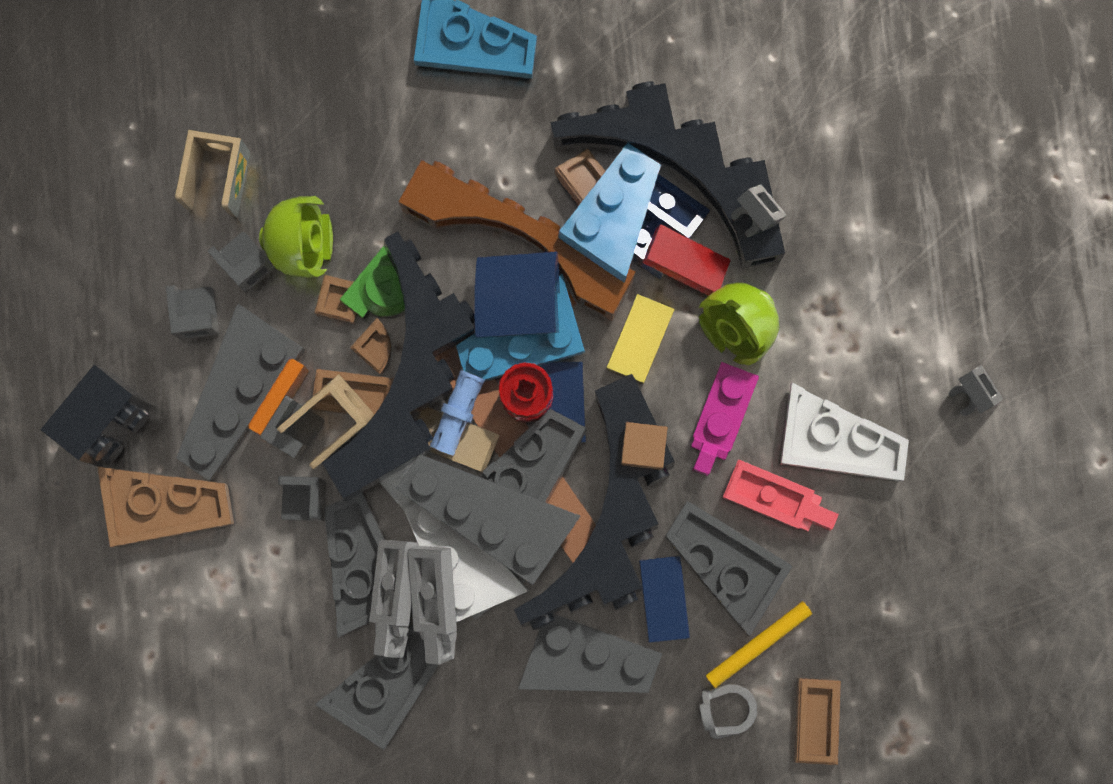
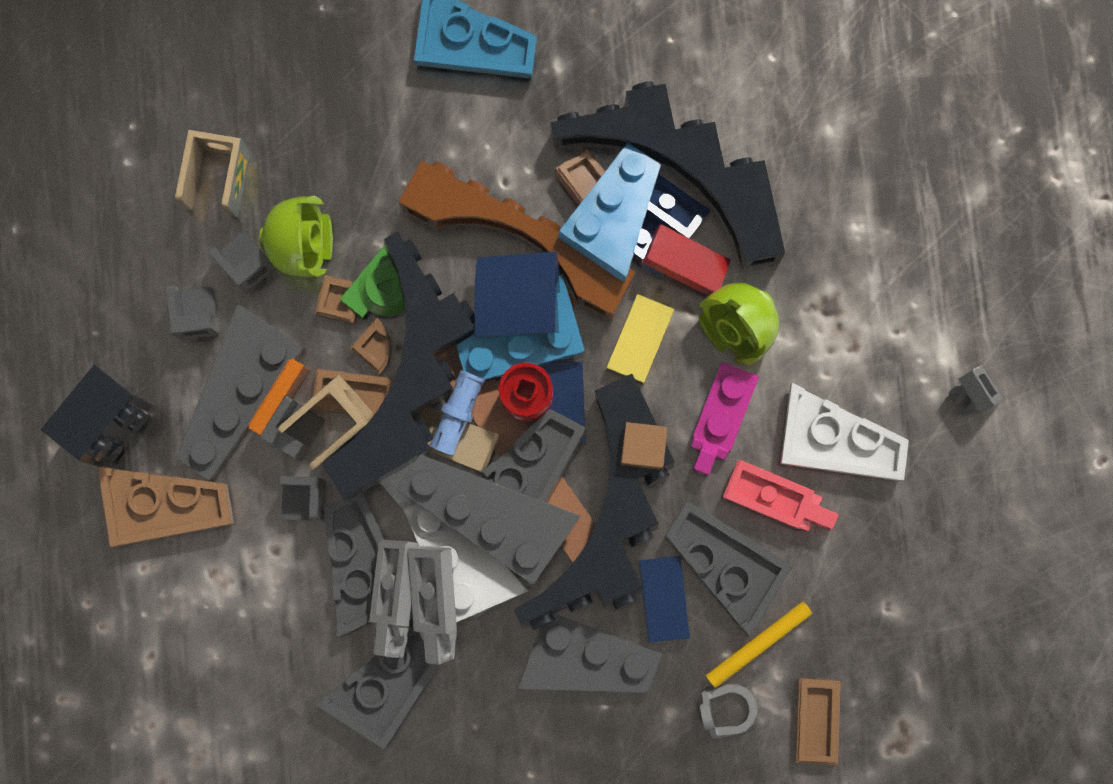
dark grey tile [731,185,787,237] -> none

